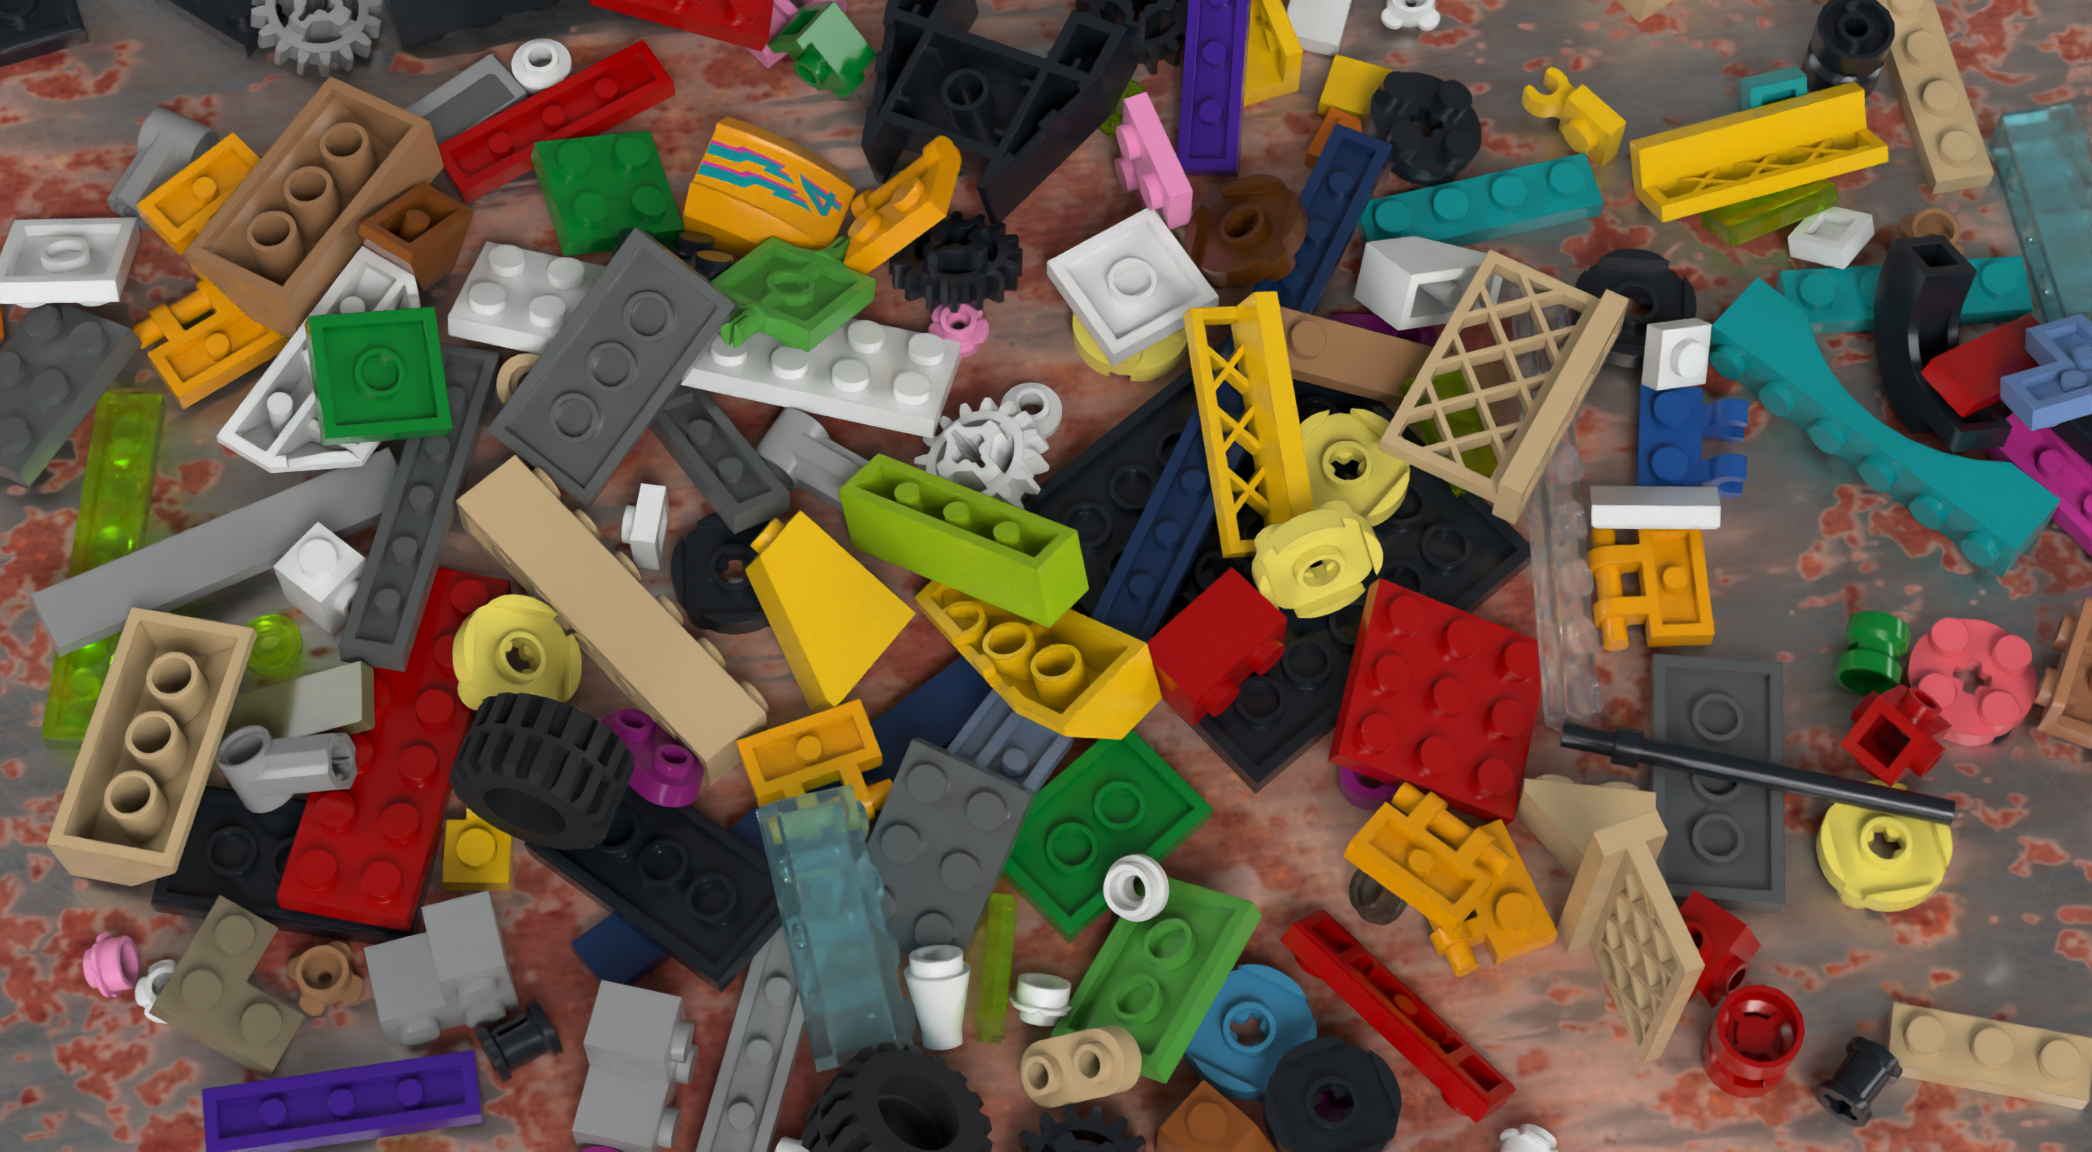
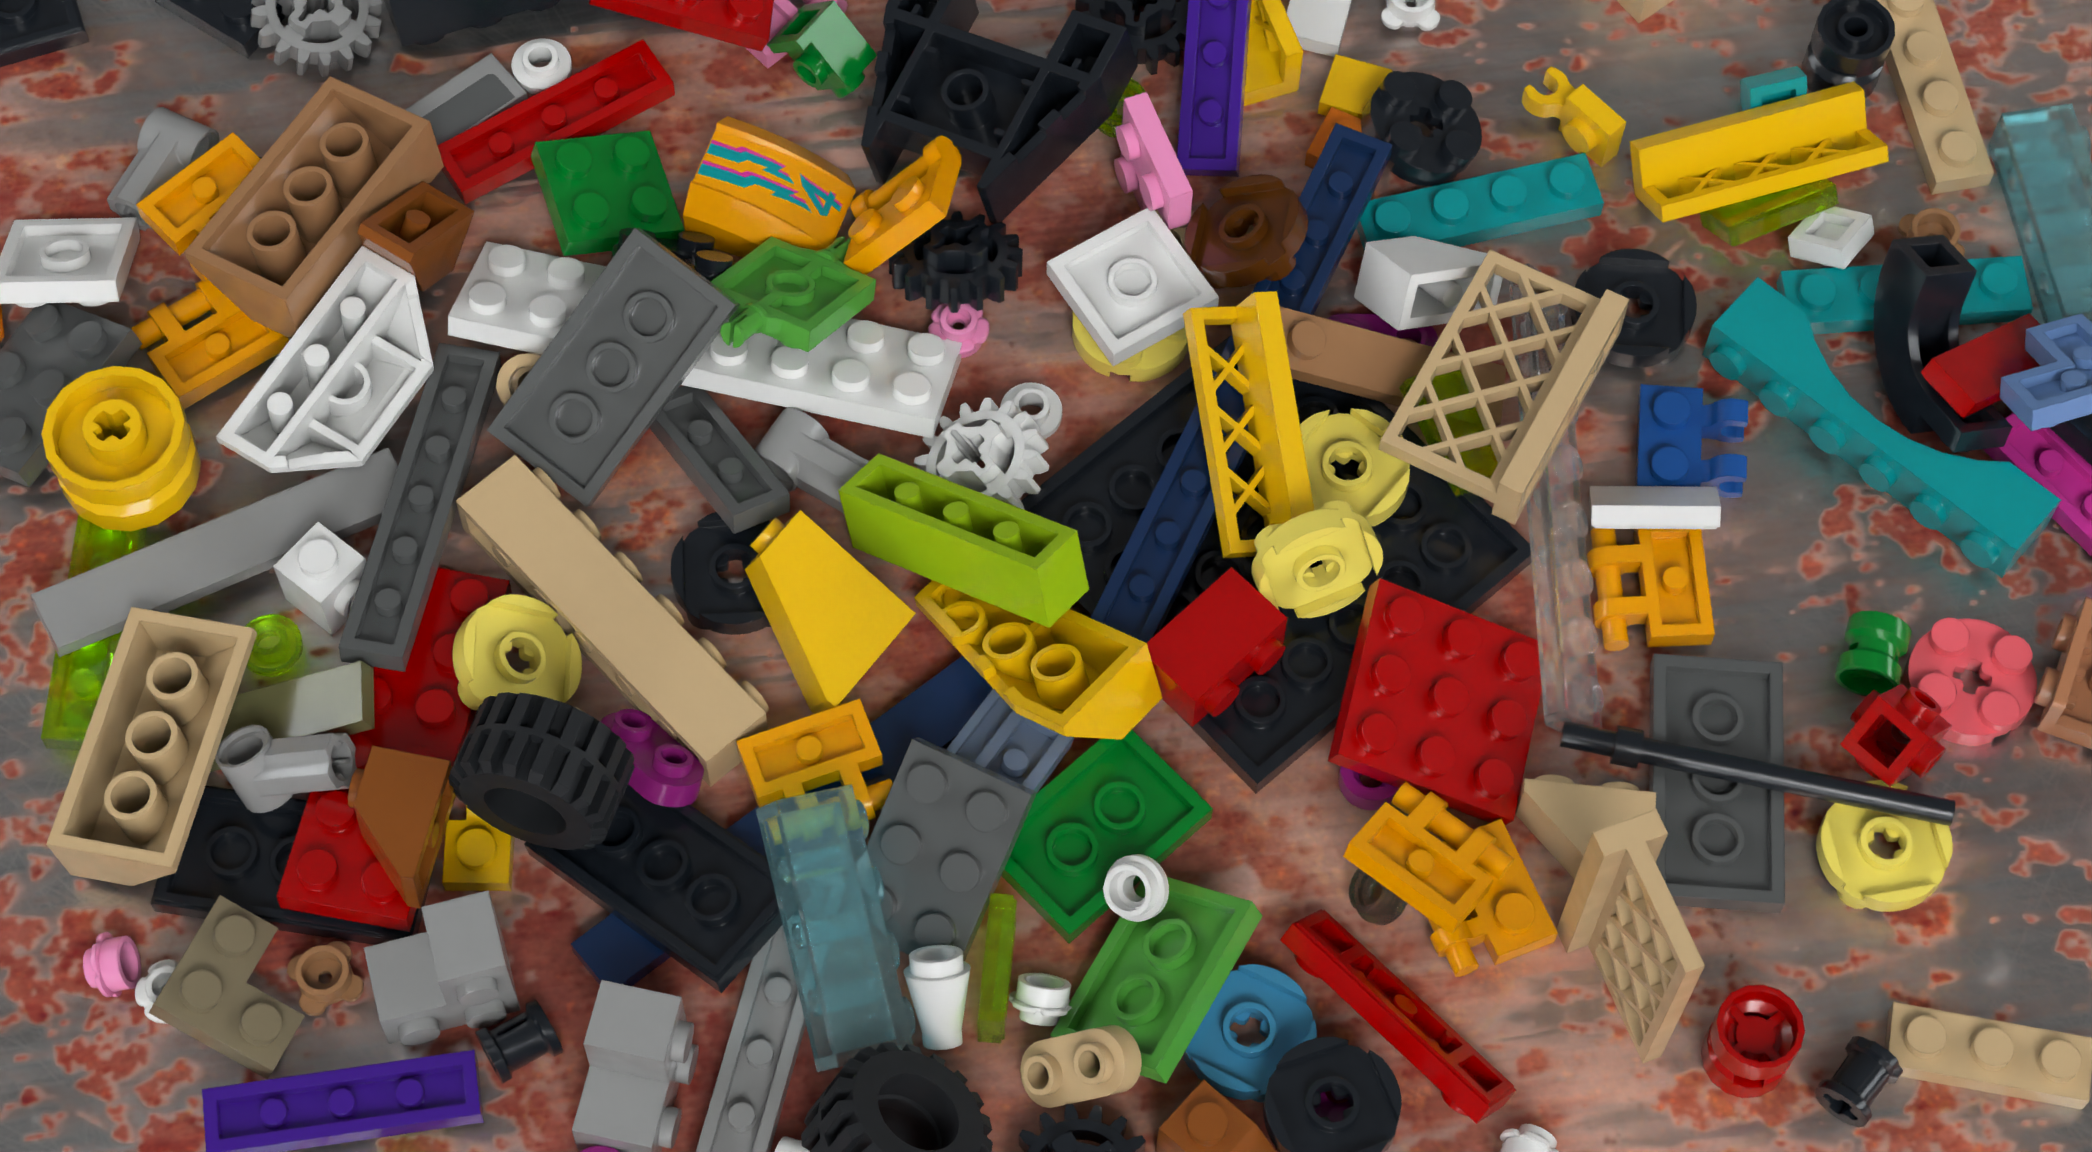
green plate [304,307,452,446] -> none
white plate [621,483,671,571] -> none
white plate [1641,318,1712,391] -> none
red brick [1679,889,1761,1009] -> none
none -> yellow wheel [41,366,201,532]
none -> dark orange slope [348,746,456,909]

